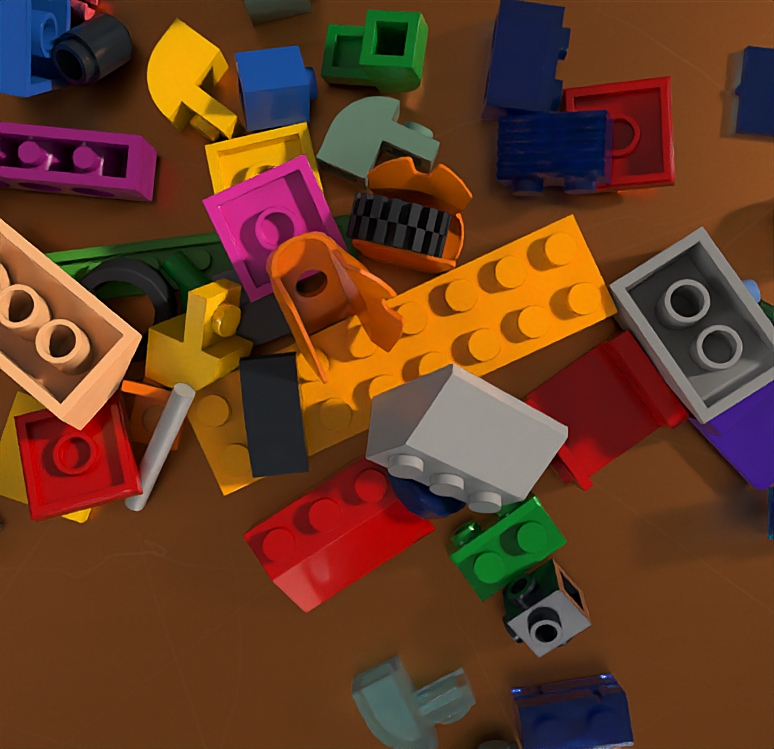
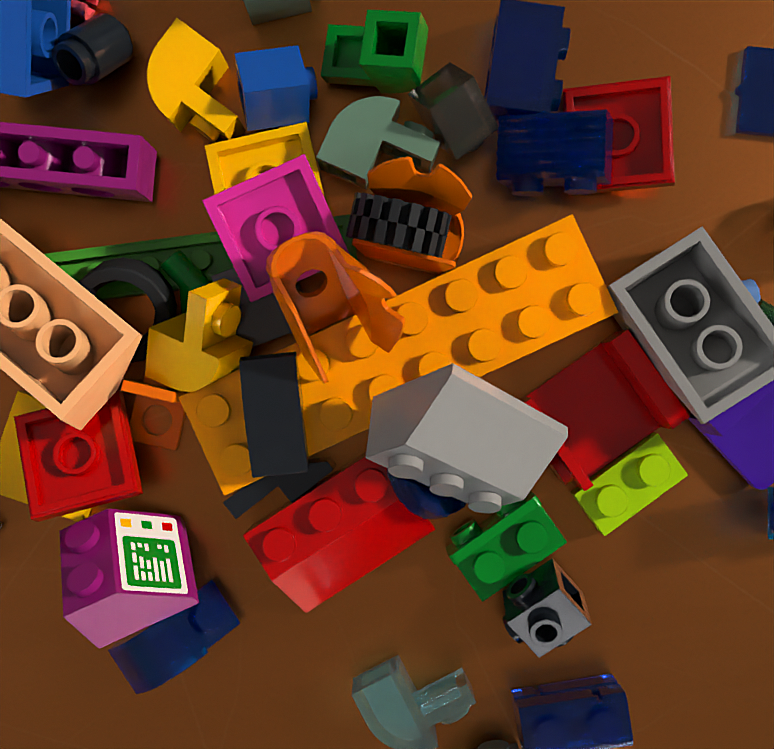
light grey bar [124,383,195,511] -> none
none -> magenta slope [59,509,199,649]
none -> clear blue brick [108,580,240,694]
none -> black slope [223,457,336,519]
none -> clear smoke brick [408,62,499,160]
none -> lime plate [570,432,688,536]

